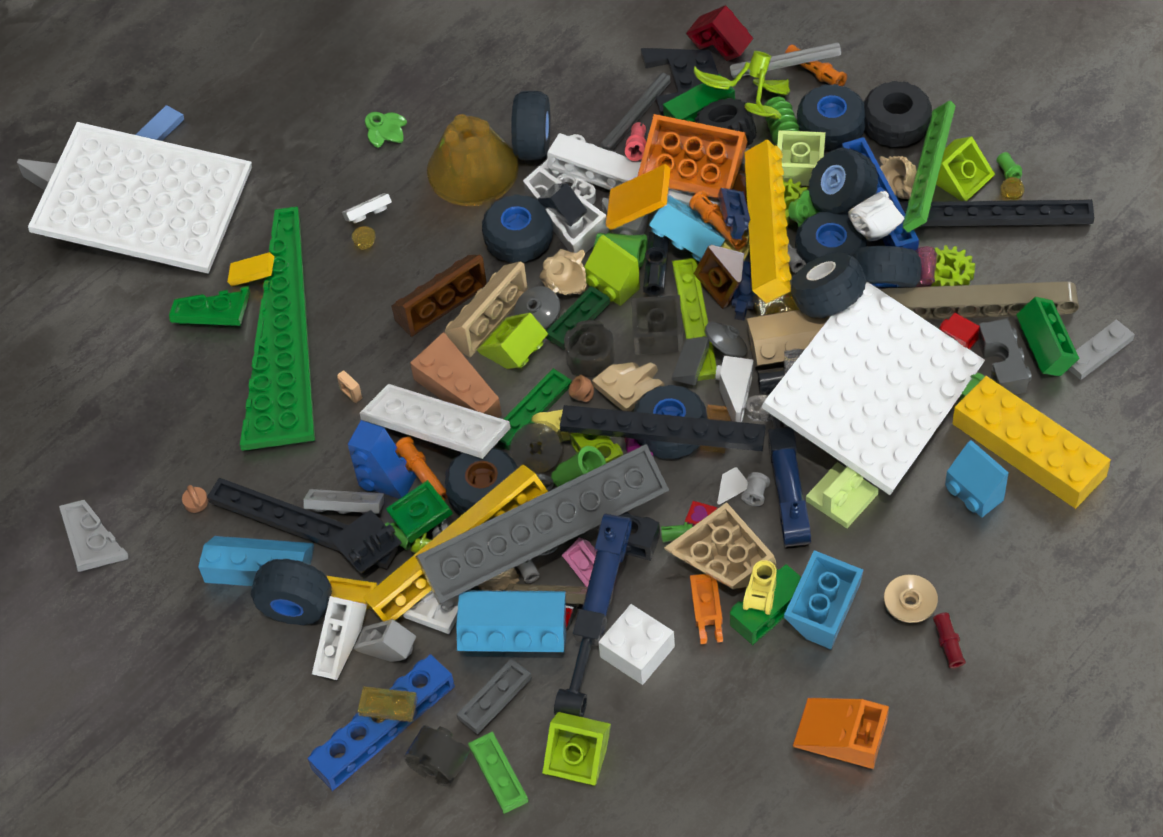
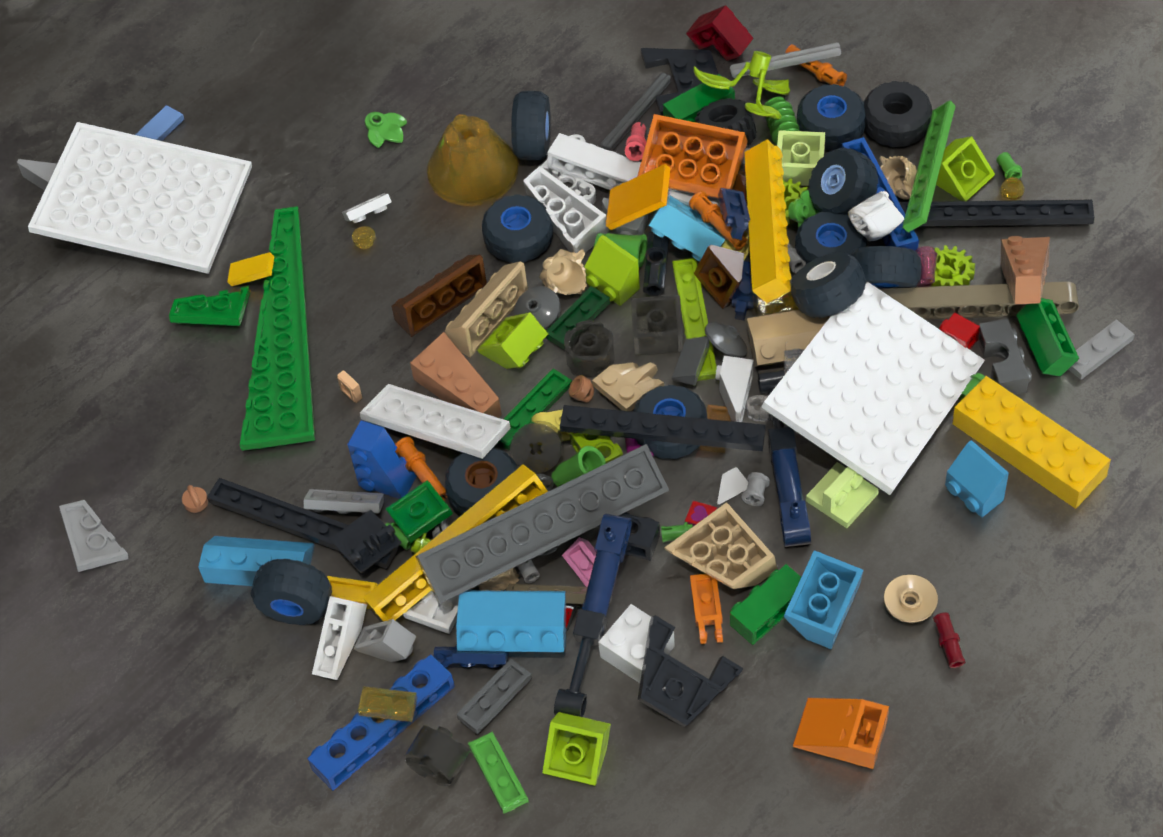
black slope [537,183,587,227] -> none
light yellow piece [743,560,776,615] -> none
none -> dark blue hinge [433,644,509,667]
none -> black wing [637,615,743,727]
none -> nougat wedge [1001,236,1050,304]

